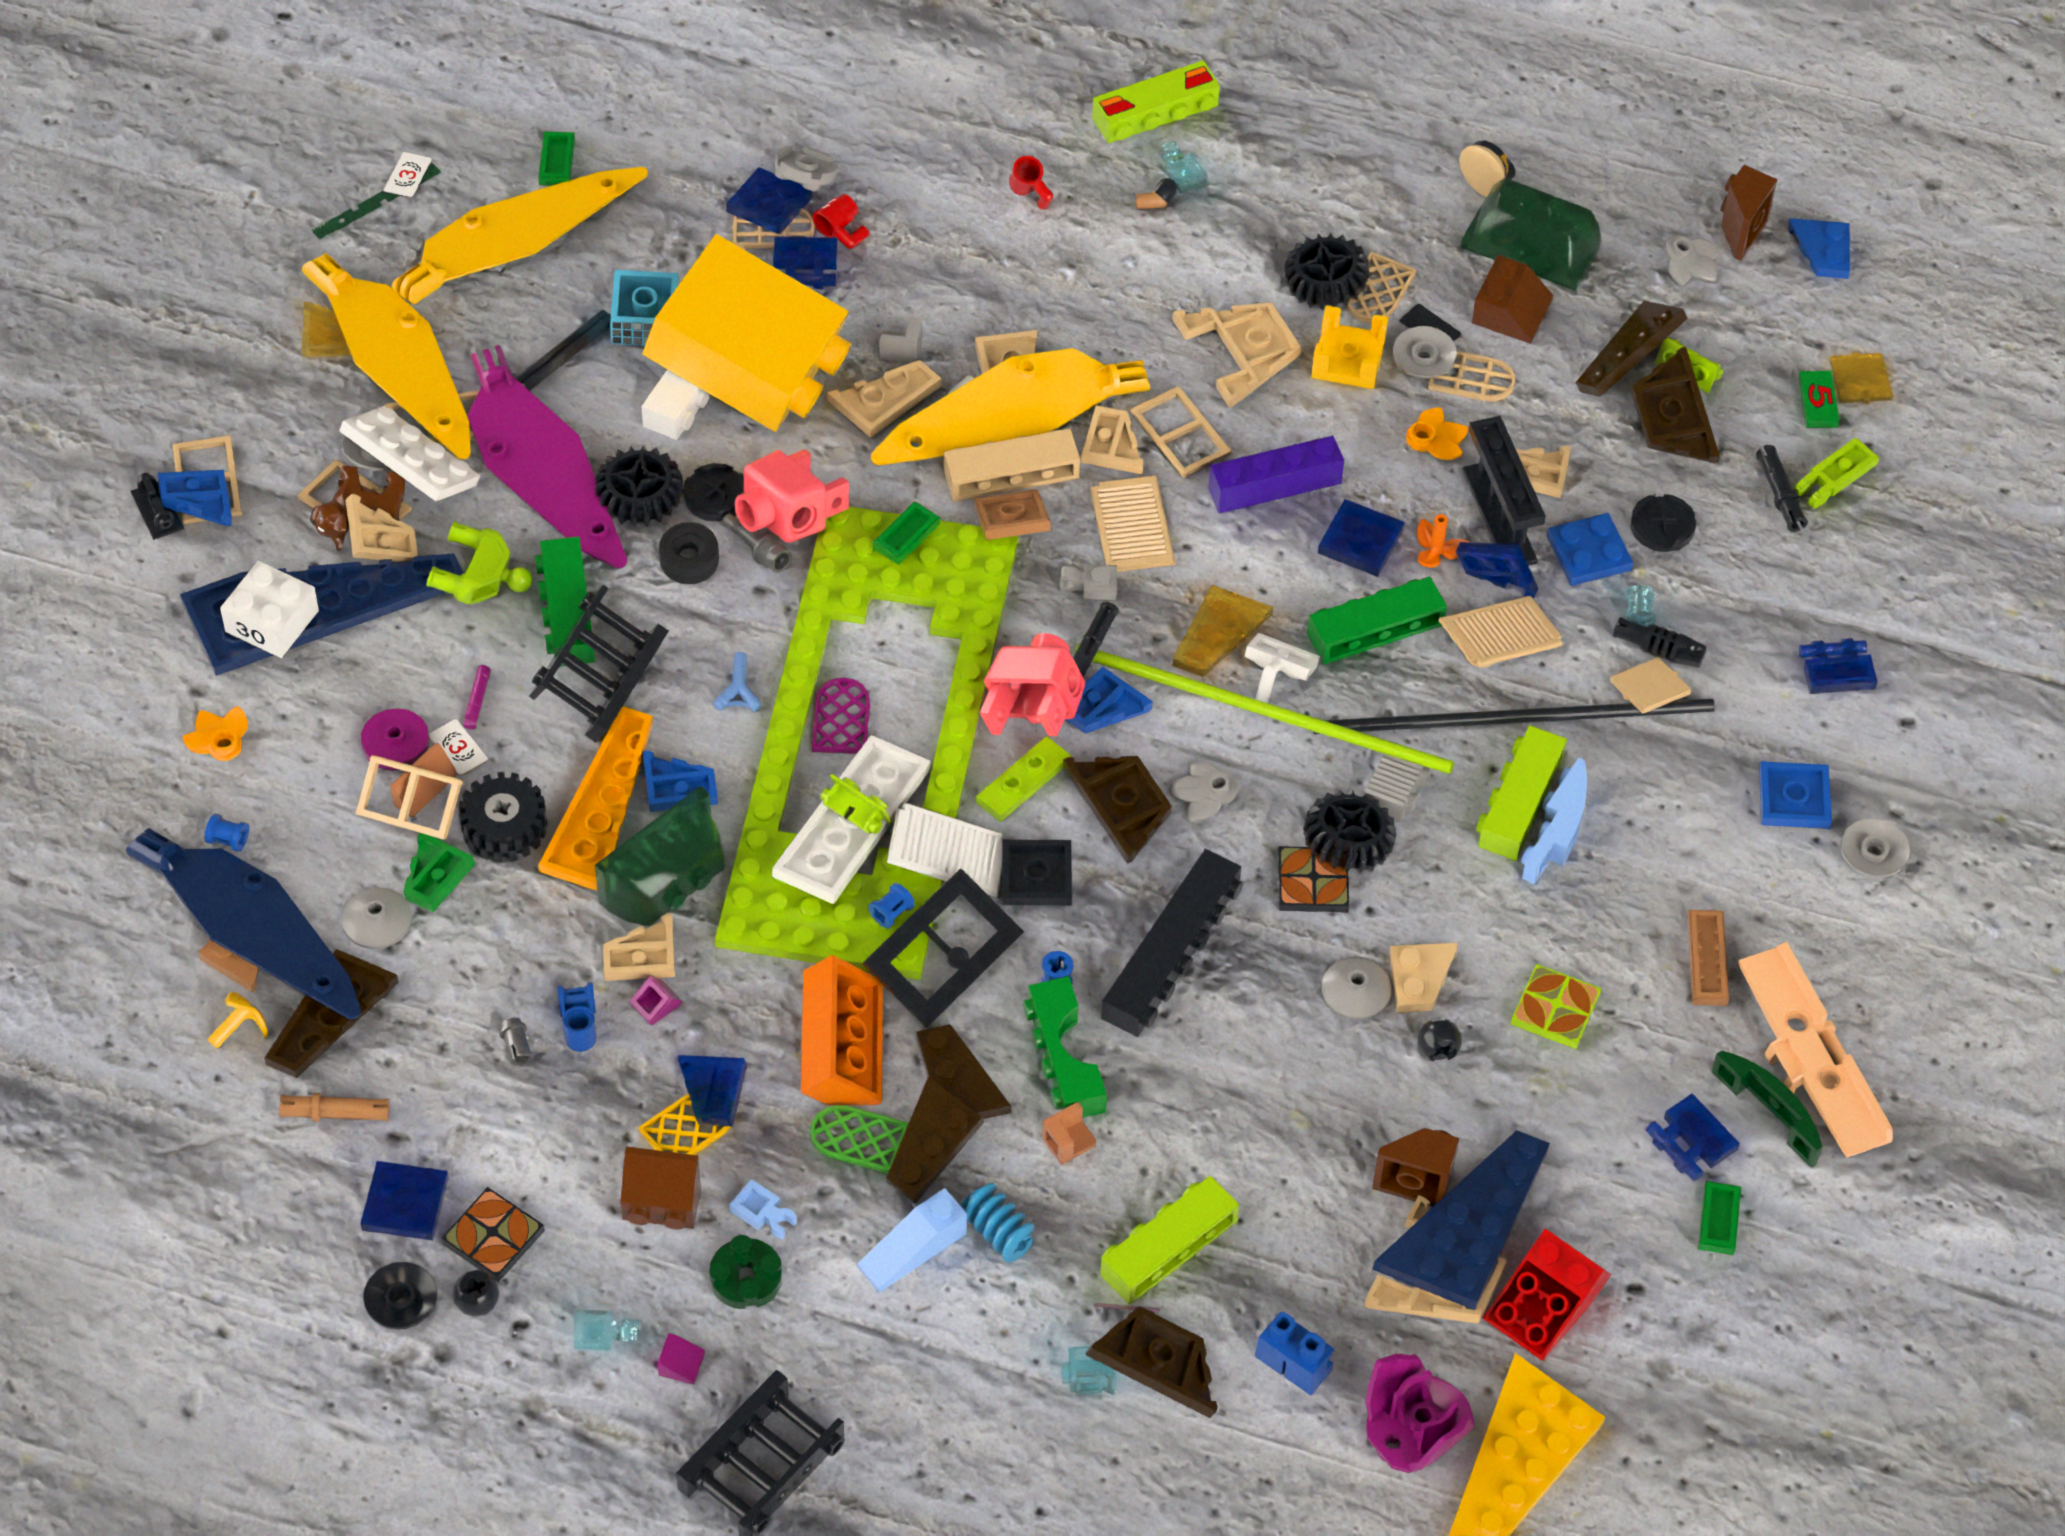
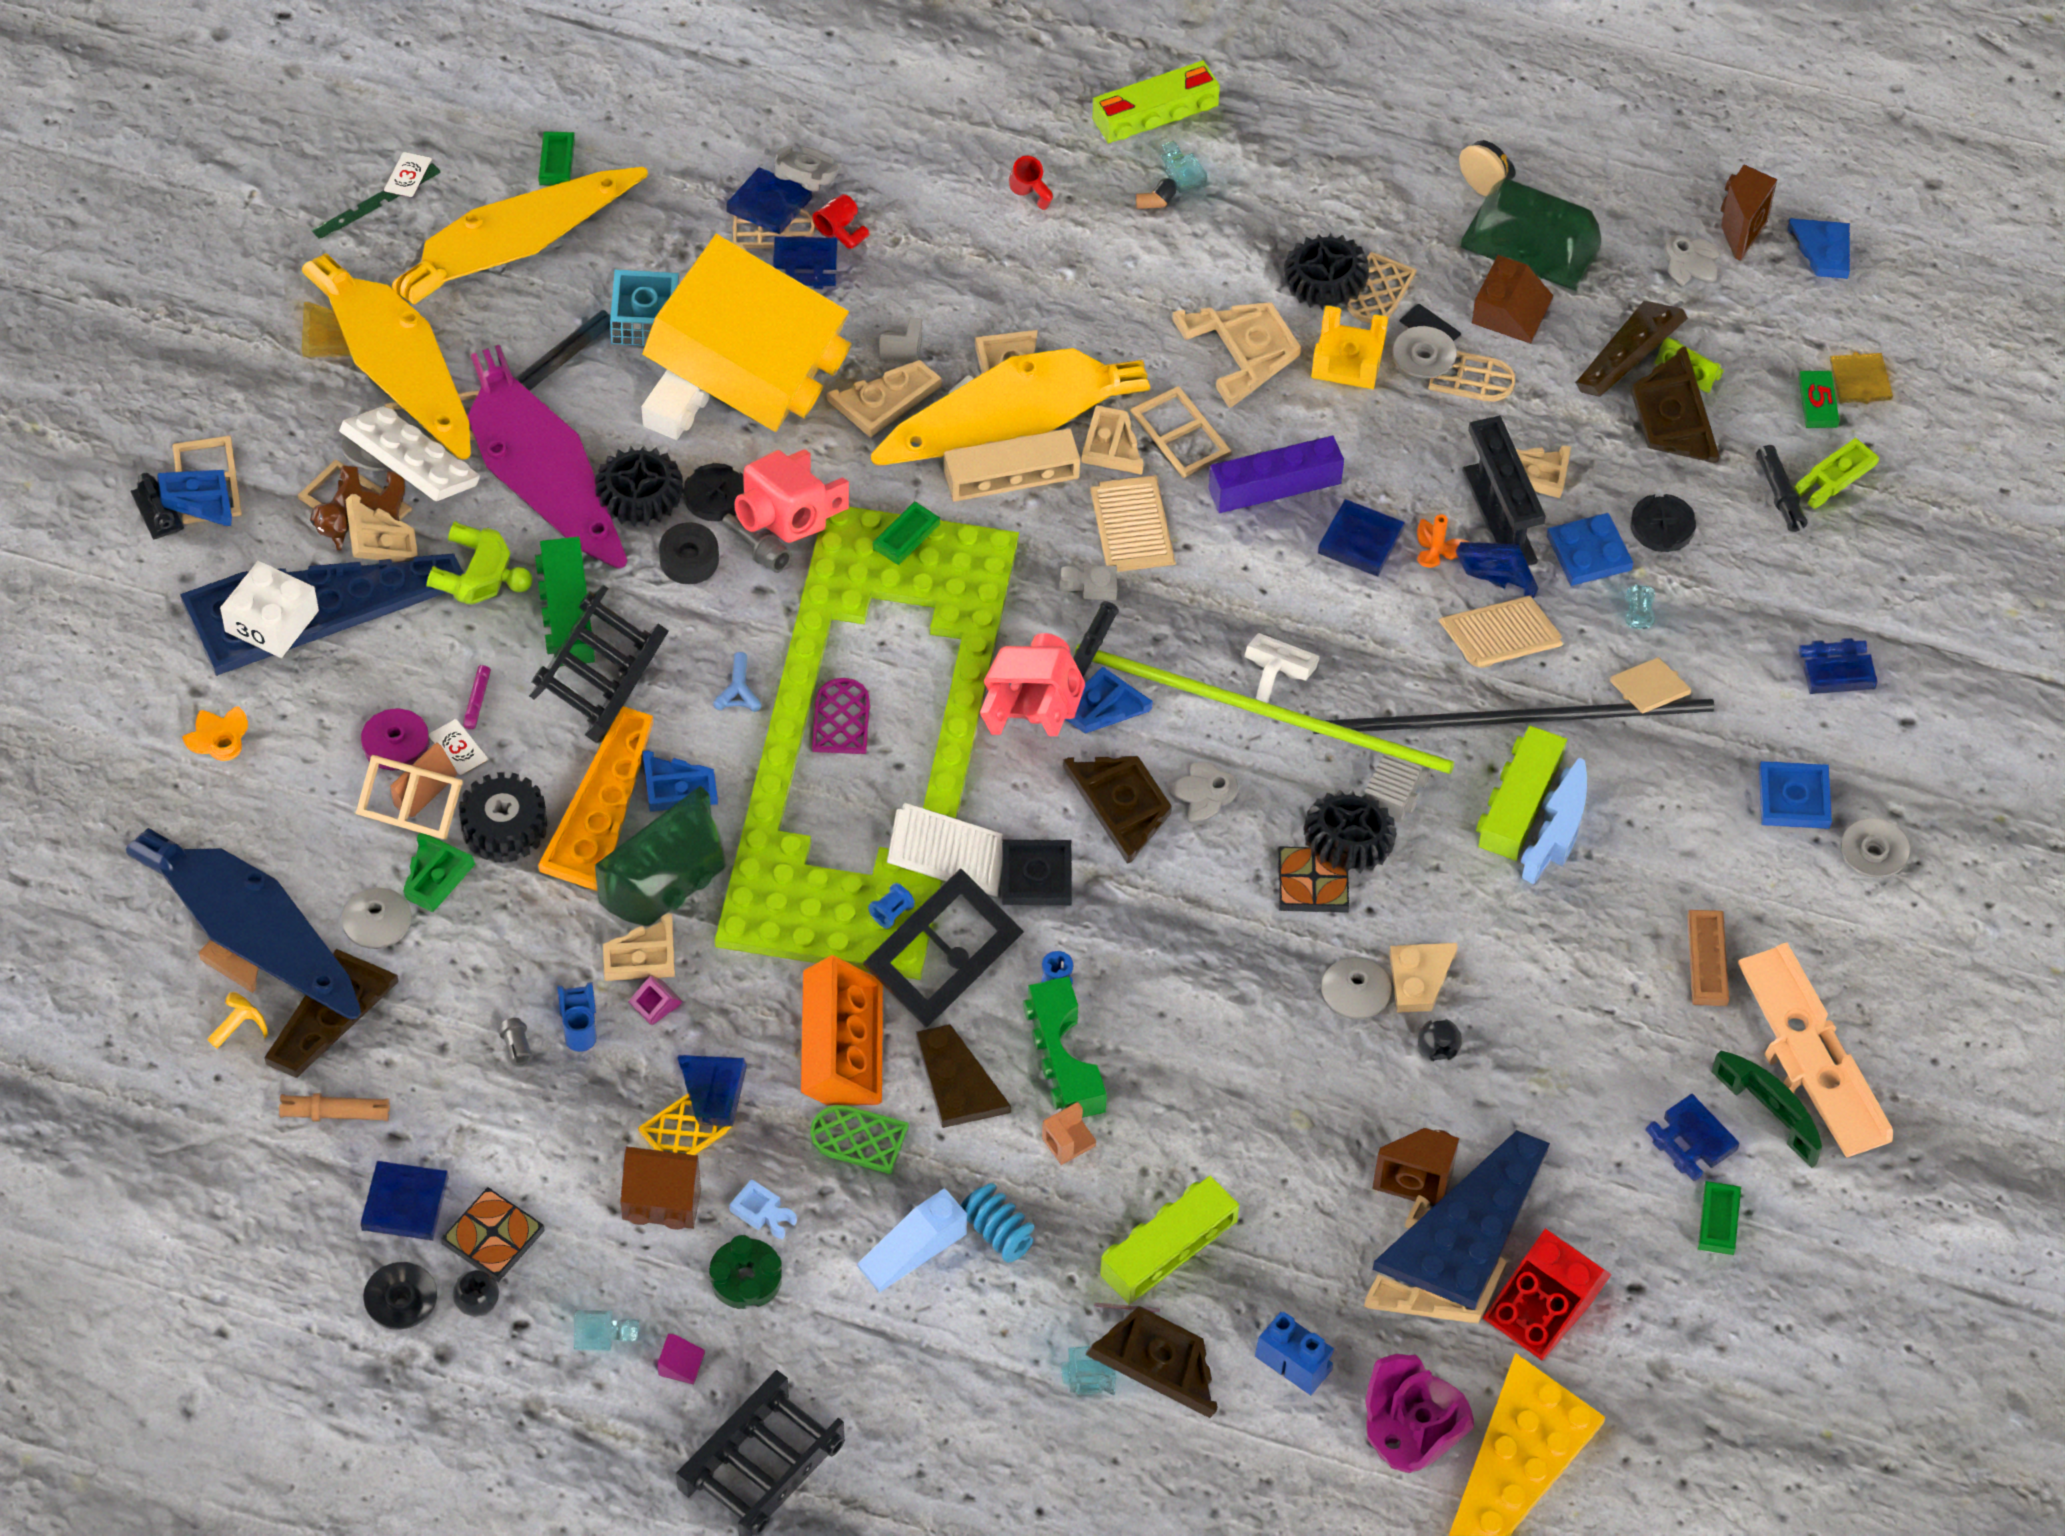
blue bush [204,813,249,852] -> none
white plate [772,735,931,904] -> none
lime hinge [820,773,892,834] -> none
dark brown wing [886,1077,984,1204] -> none
medium nougat tile [974,489,1051,540] -> none
lime plate [976,736,1071,823] -> none
black brick [1101,848,1243,1037] -> none
clear yellow wing [1172,585,1273,677] -> none
green brick [1307,576,1447,665] -> none
light orange plate [1406,407,1468,460] -> none
tile [1510,964,1602,1049] -> none
black hinge [1613,617,1706,668] -> none

